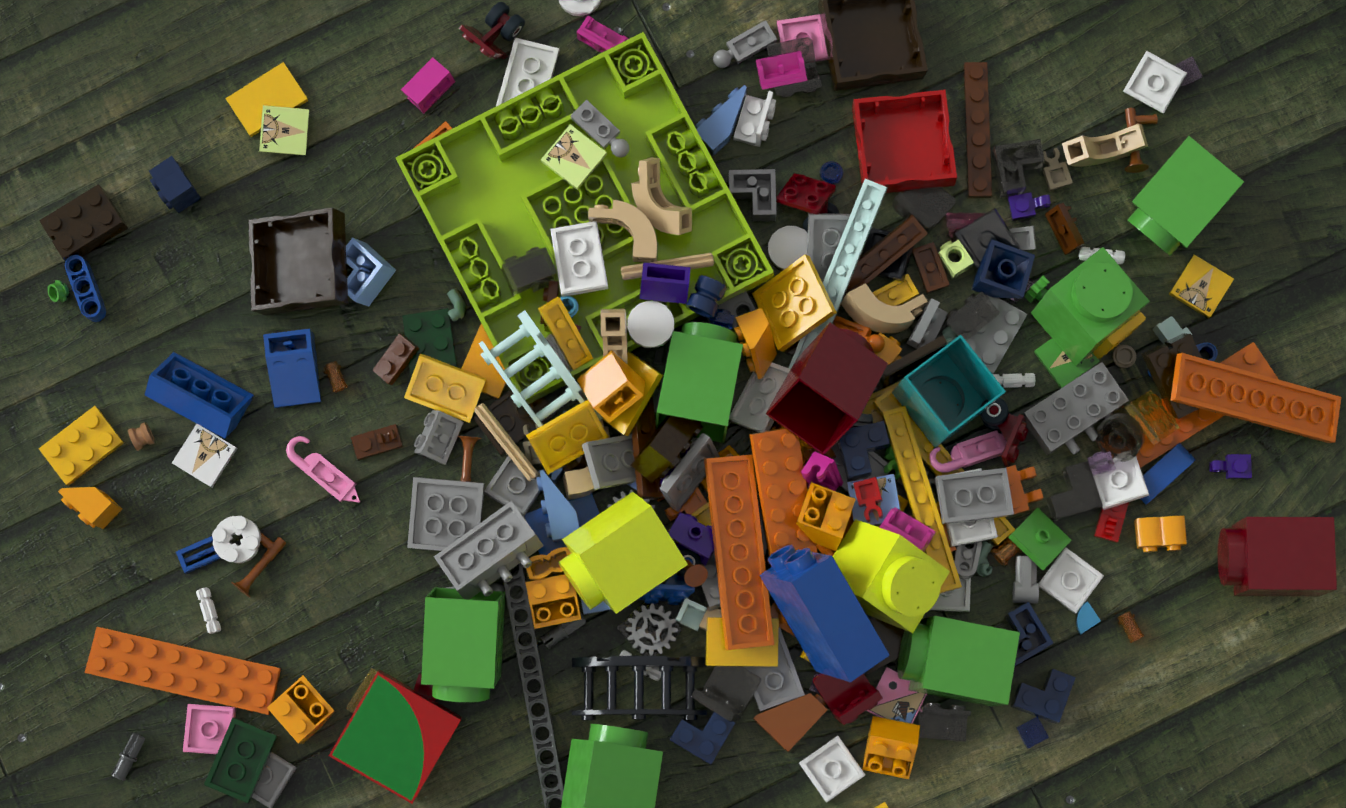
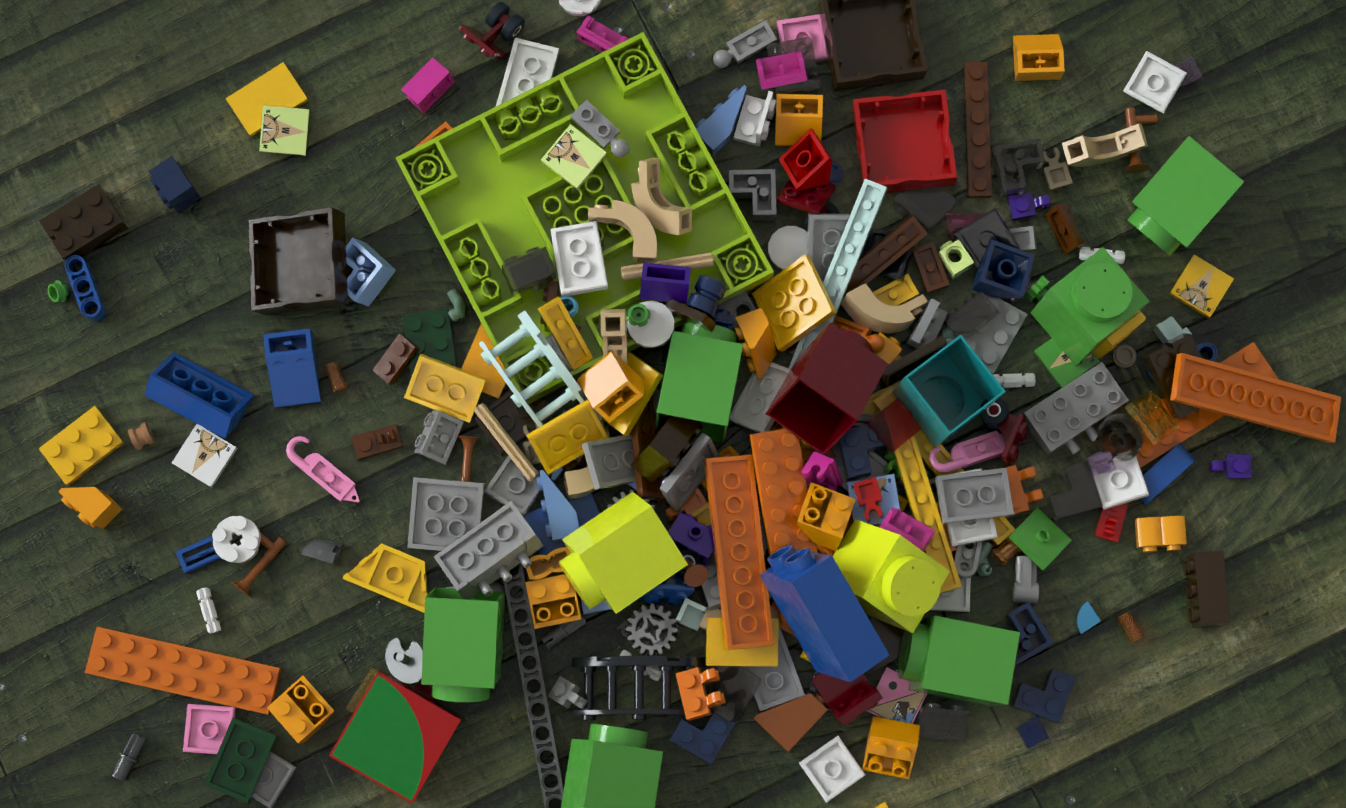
white tile [1038,547,1104,614] -> none
dark red container [1218,517,1337,596] -> none
none -> dark grey brick [301,539,343,566]
none -> yellow wing [343,543,427,613]
none -> piece [385,638,423,685]
none -> light grey plate [548,676,587,709]
none -> bright green plate [627,304,651,327]
none -> dark brown tile [666,300,716,332]
none -> orange plate [676,667,726,721]
none -> light orange slope [775,94,823,147]
none -> red slope [778,128,832,191]
none -> clear red piece [868,398,922,453]
none -> light orange slope [1013,34,1065,81]
none -> dark brown piece [1183,551,1230,628]

